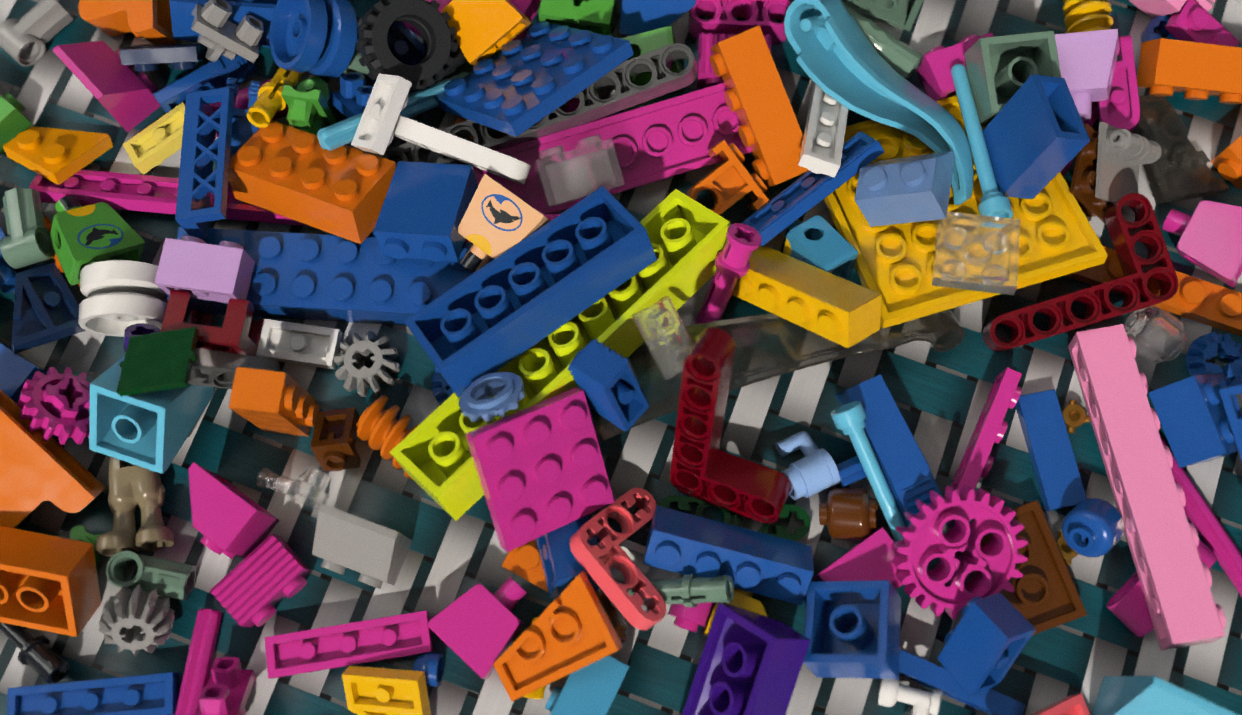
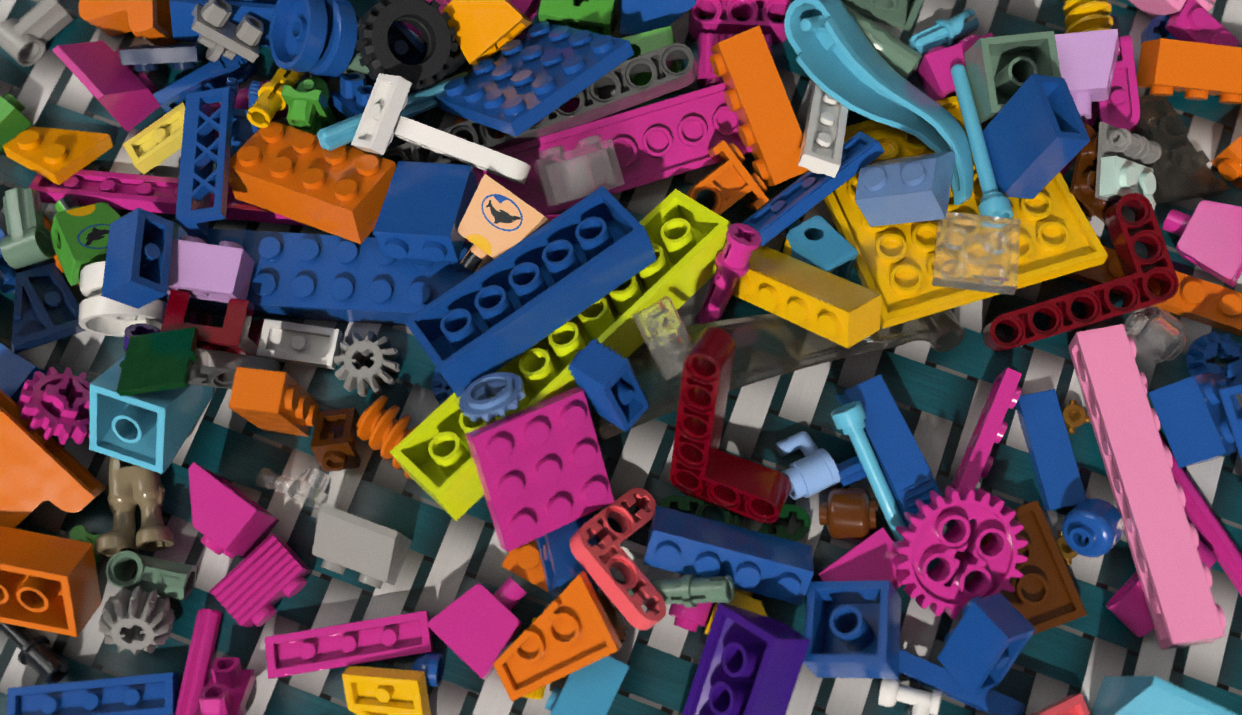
none -> blue brick [101,208,174,309]
none -> medium azure axle [909,9,979,55]
none -> light aqua plate [1100,156,1156,205]

